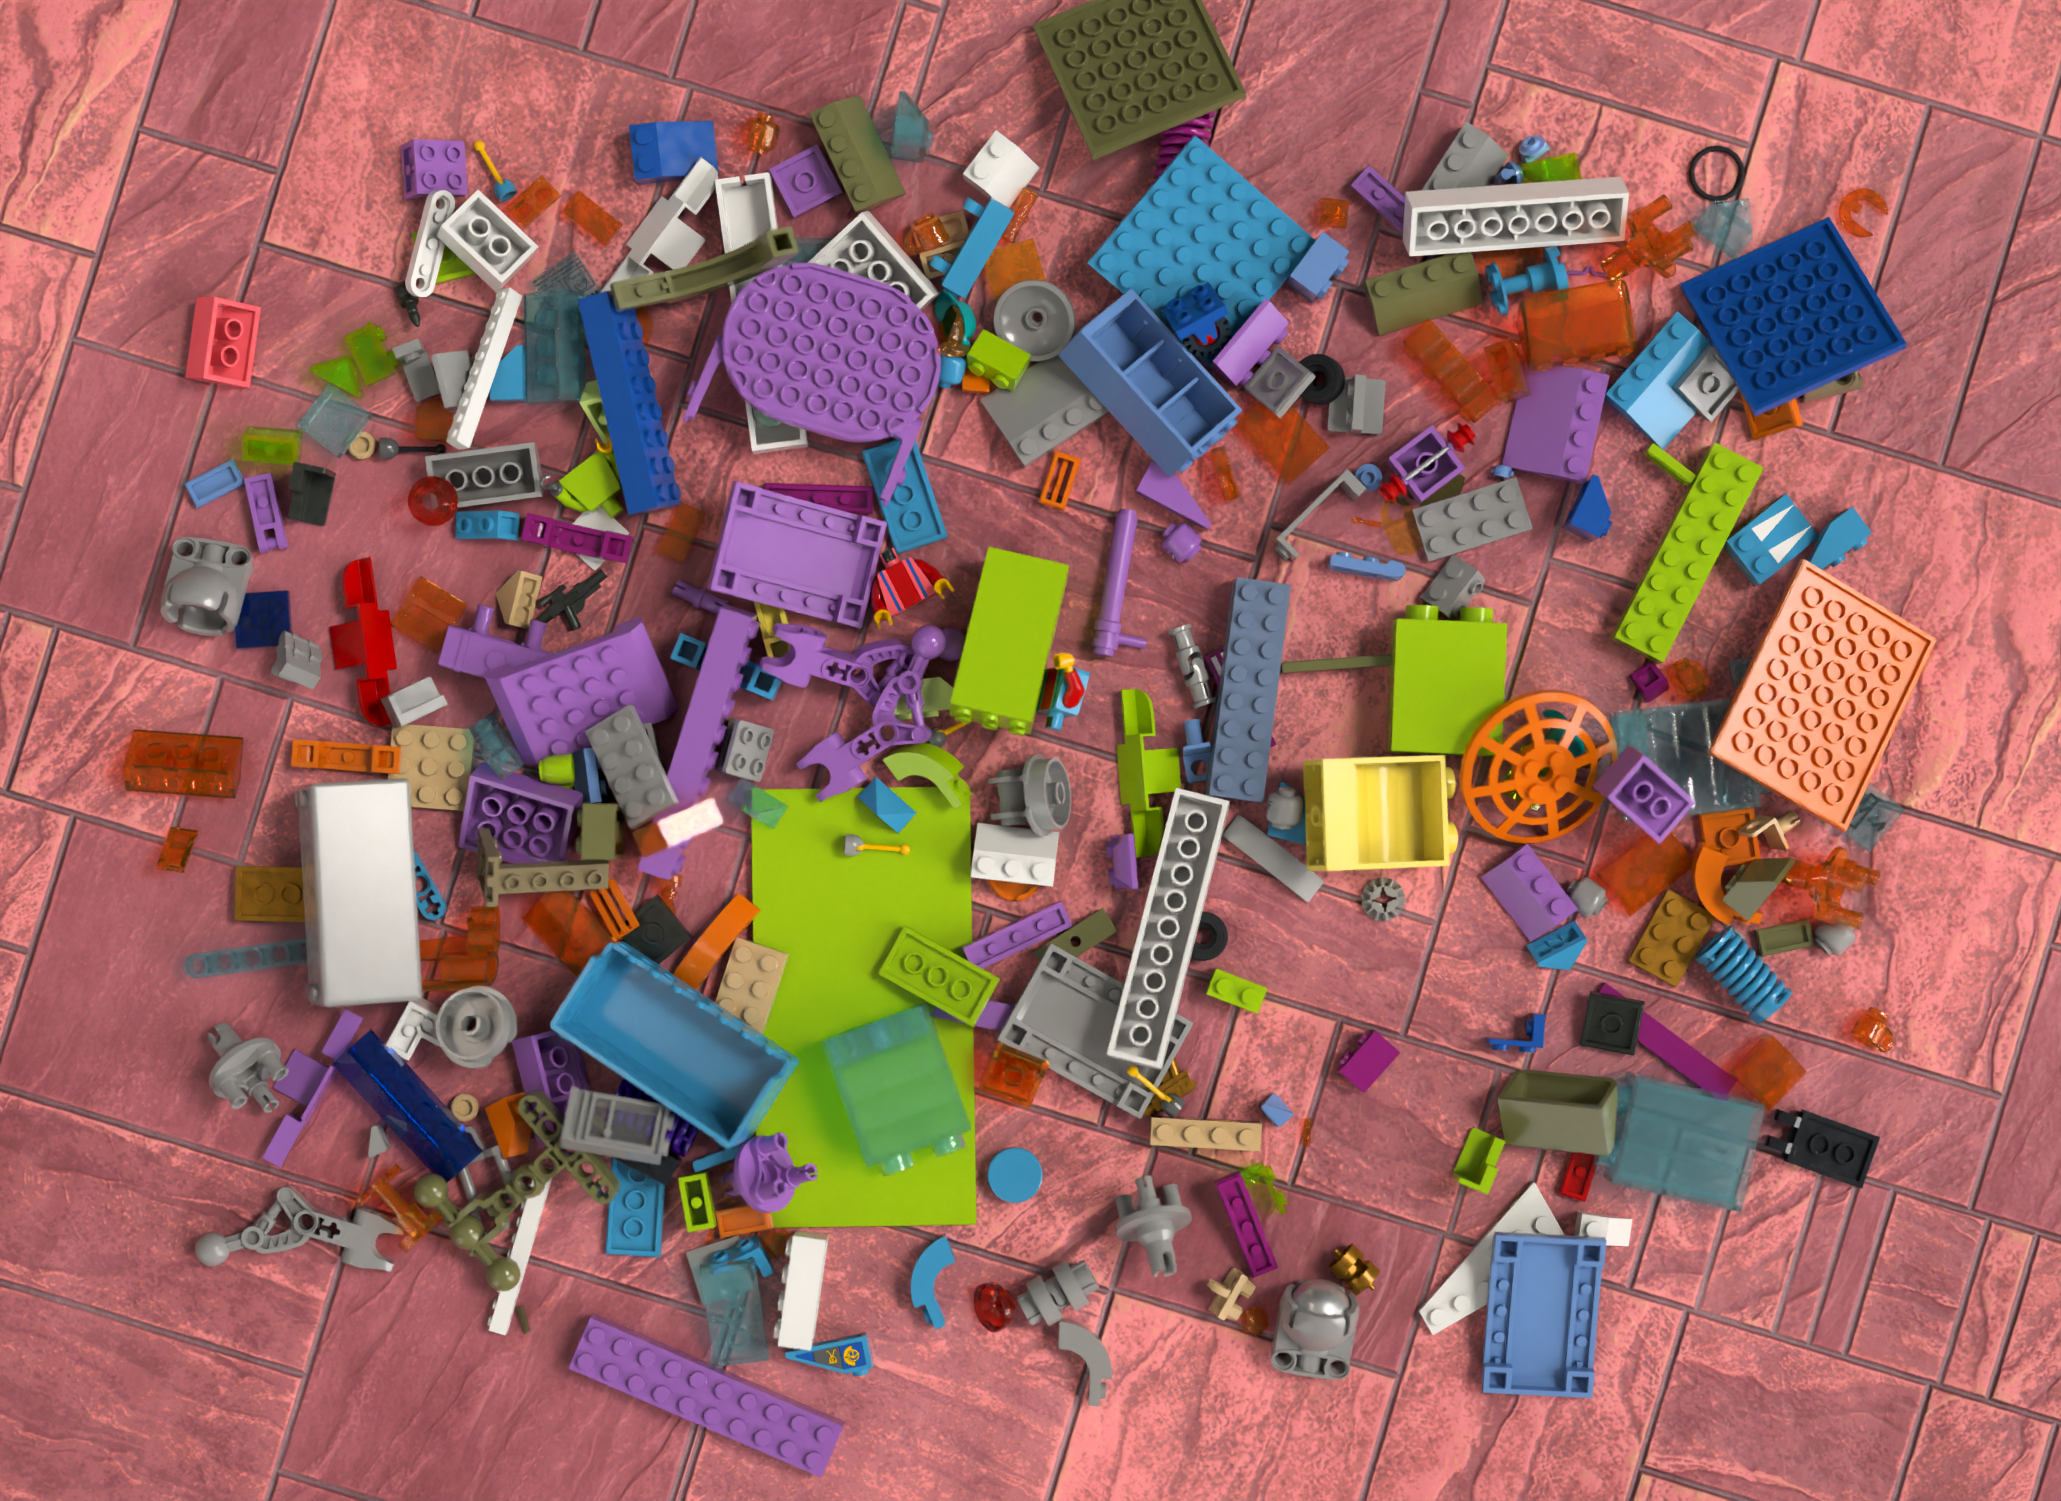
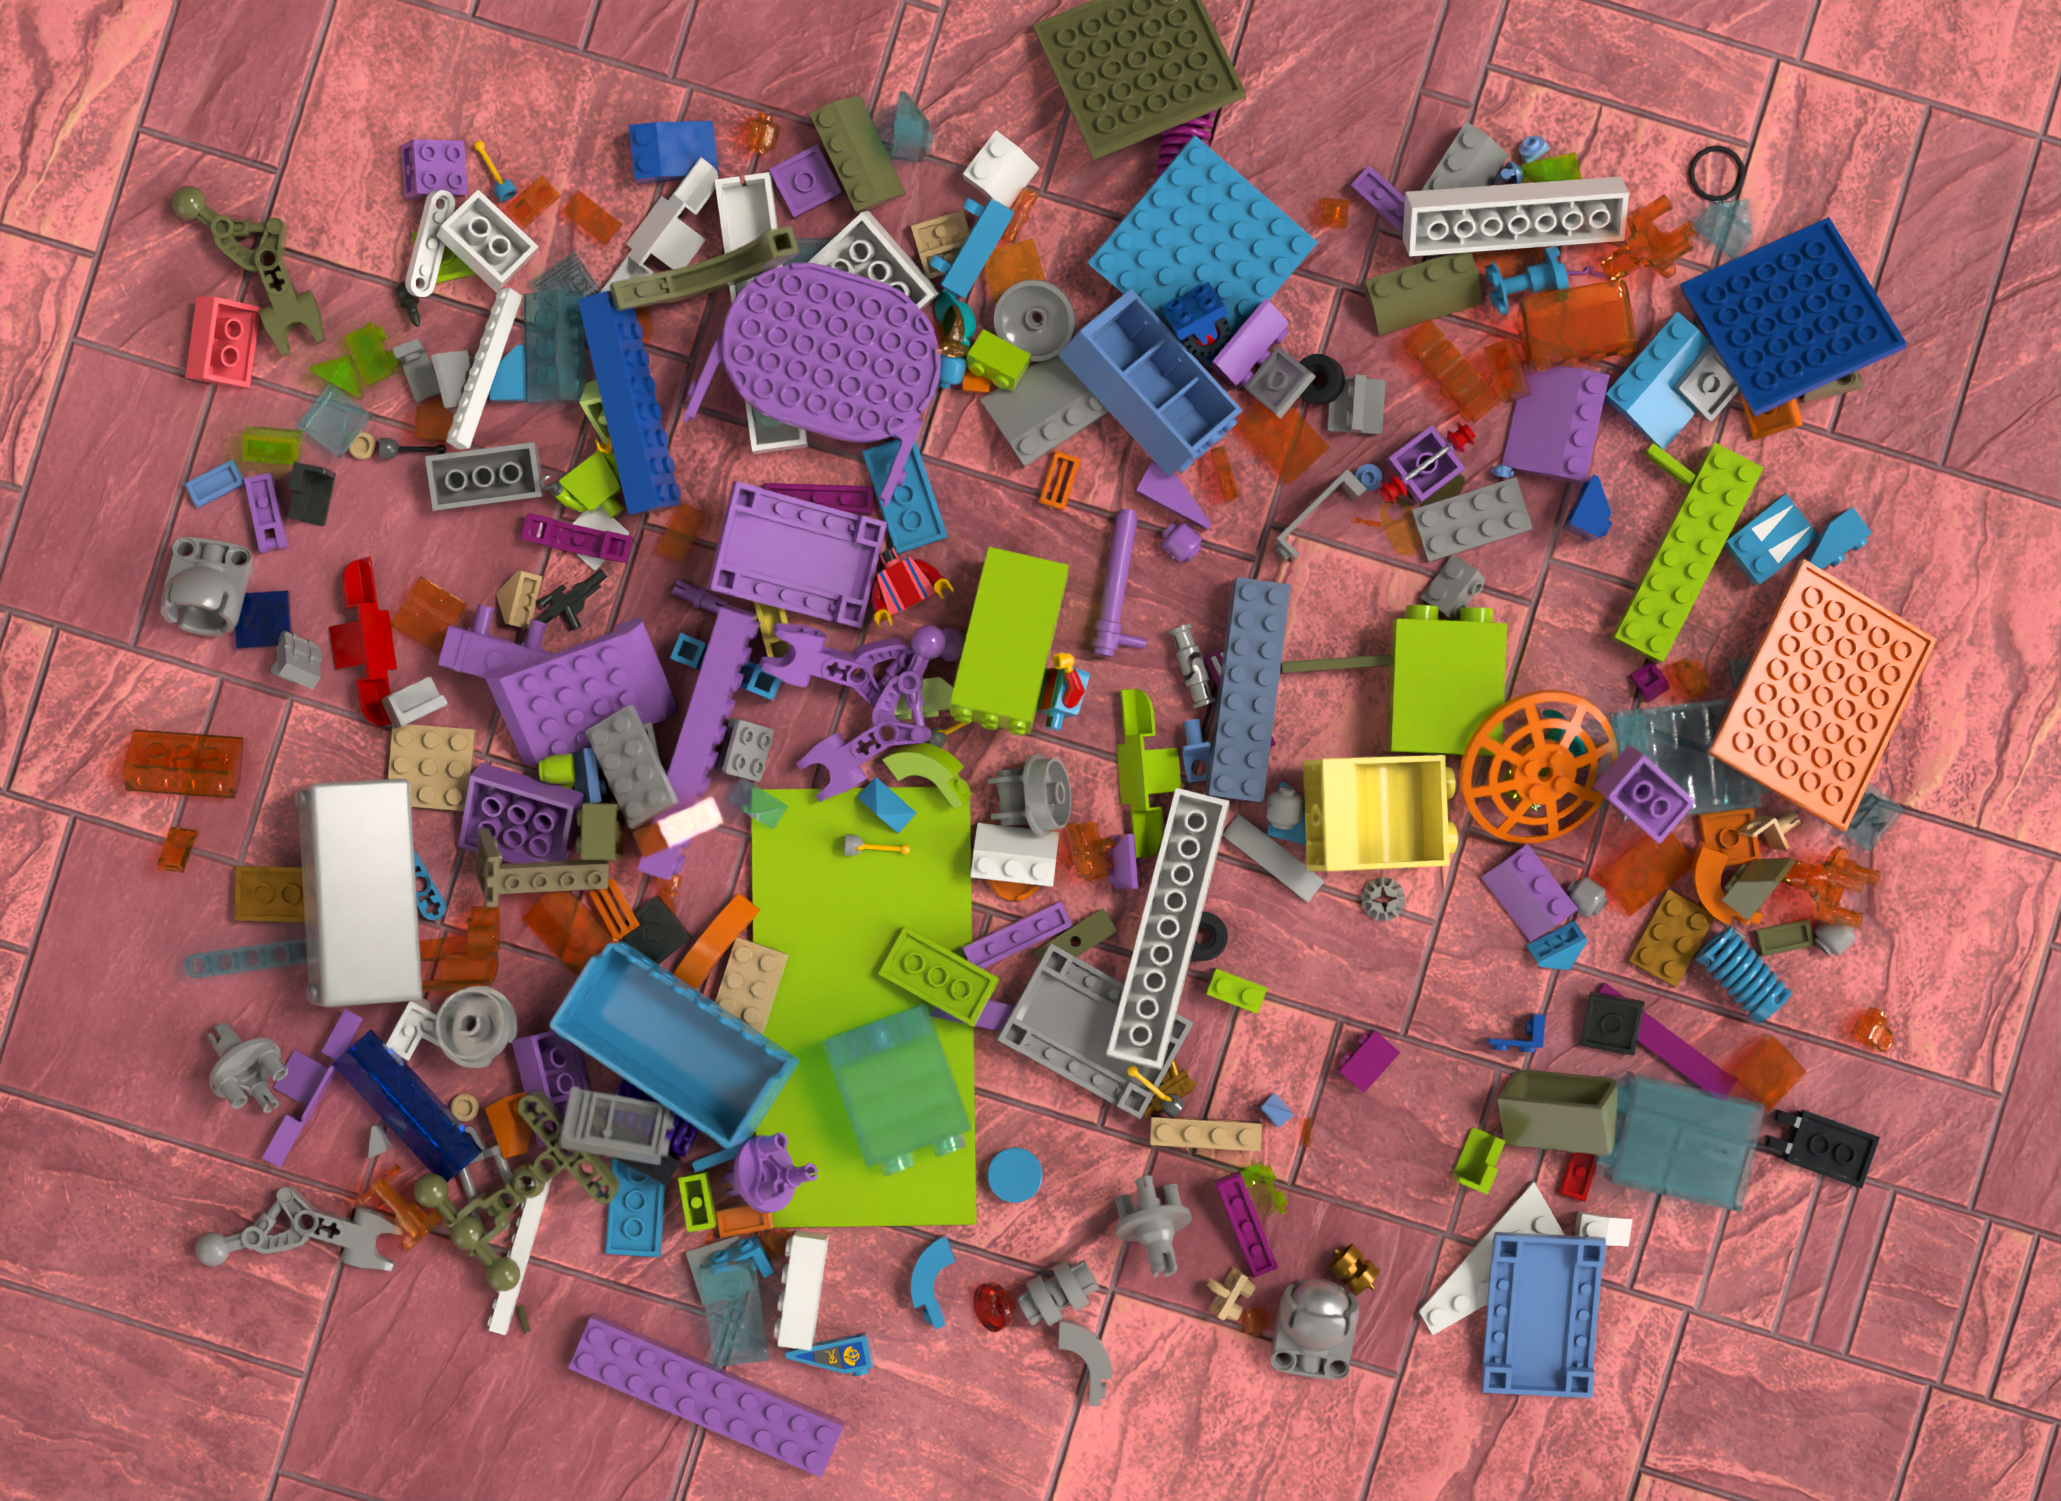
orange slope [291,739,401,774] -> none
clear red piece [408,476,458,526] -> none
dark azure bracket [455,510,520,541] -> none
clear light blue brick [469,713,524,780] -> none
clear orange piece [903,212,950,255] -> none
clear orange slope [978,1042,1050,1109] -> none
medium blue brick [1286,232,1349,303] -> none
medium blue hinge [1327,552,1406,581] -> none
clear orange head [1839,188,1888,237] -> none
none -> olive piece [171,186,326,357]
none -> clear orange pin [1065,822,1115,882]

